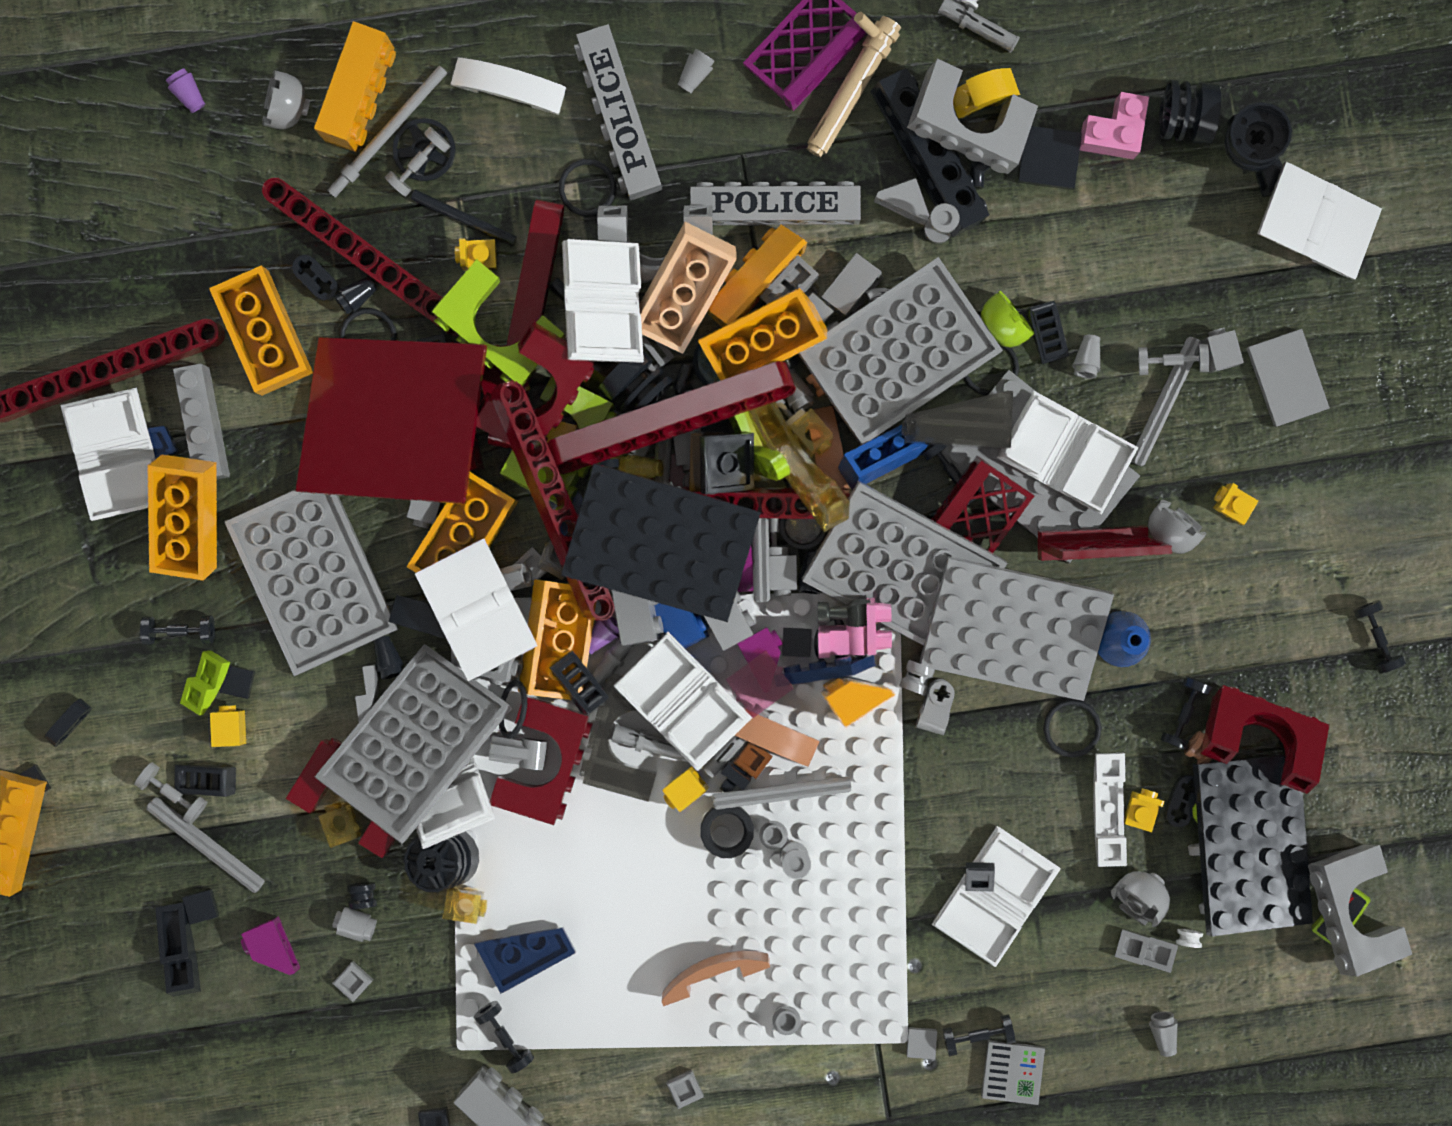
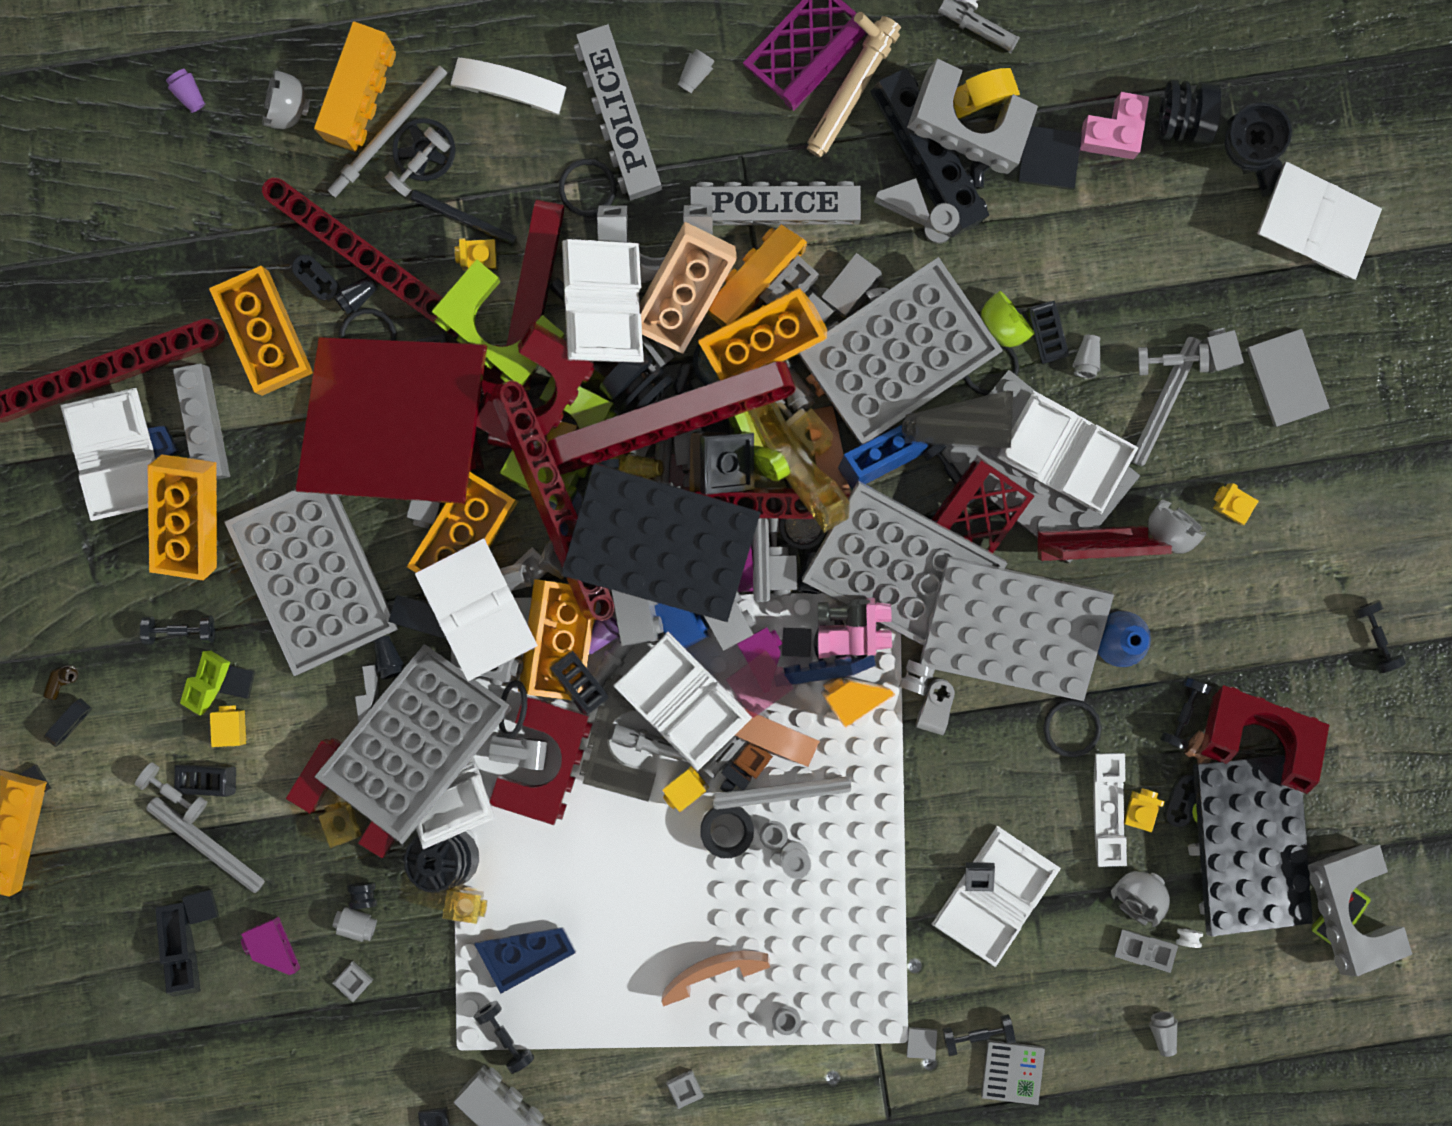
none -> dark brown arm [43,665,78,700]

